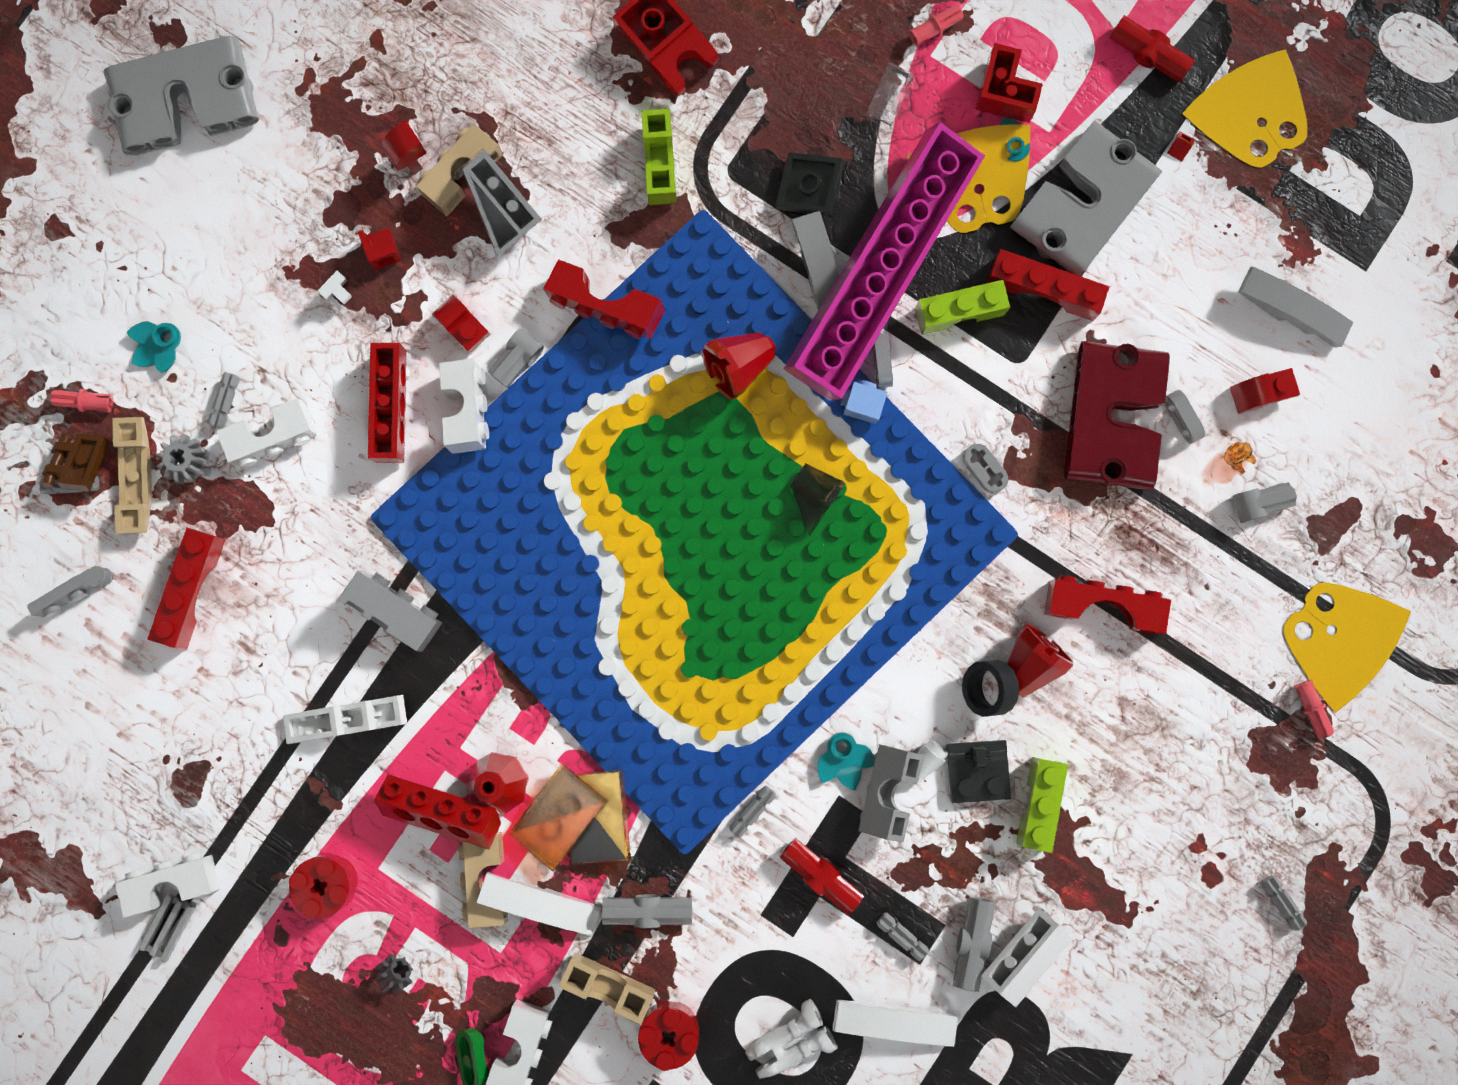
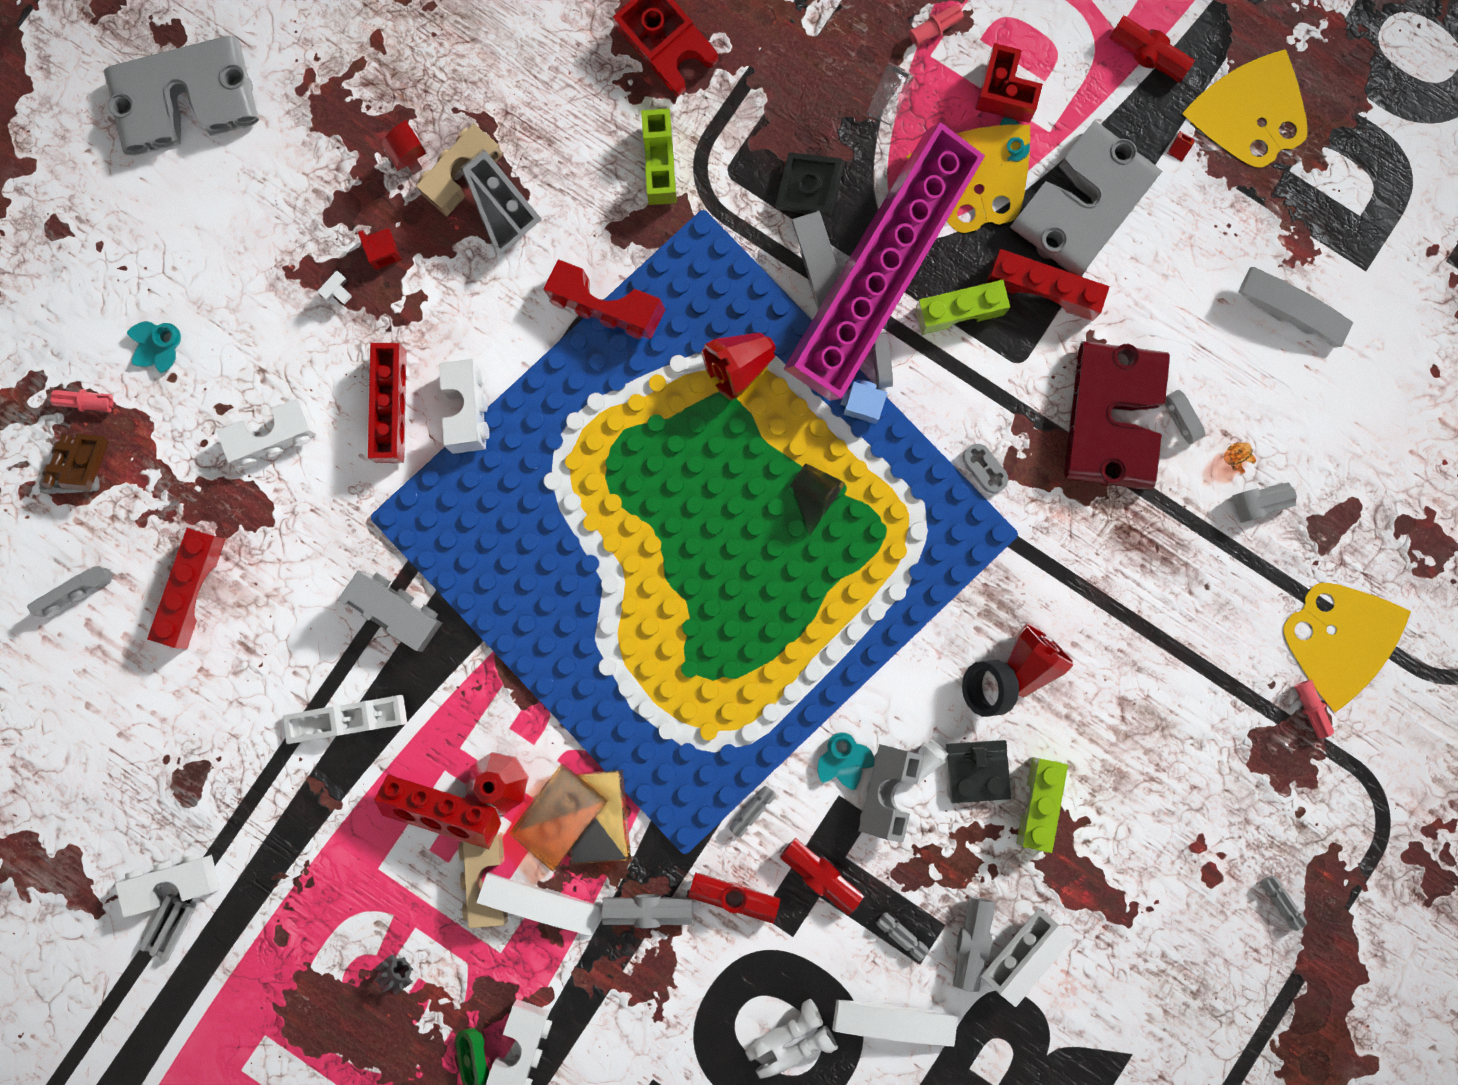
tan slope [112,417,152,534] -> none
light grey gear [155,434,209,484] -> none
light grey axle [207,372,240,428] -> none
red brick [288,853,358,918] -> none
red brick [432,294,491,354] -> none
light grey piece [488,328,544,388] -> none
tan arch [558,952,655,1025] -> none
red brick [638,1001,699,1071] -> none
red arch [1044,575,1172,635] -> none
red brick [1229,368,1301,414] -> none
none -> red piece [688,872,781,924]

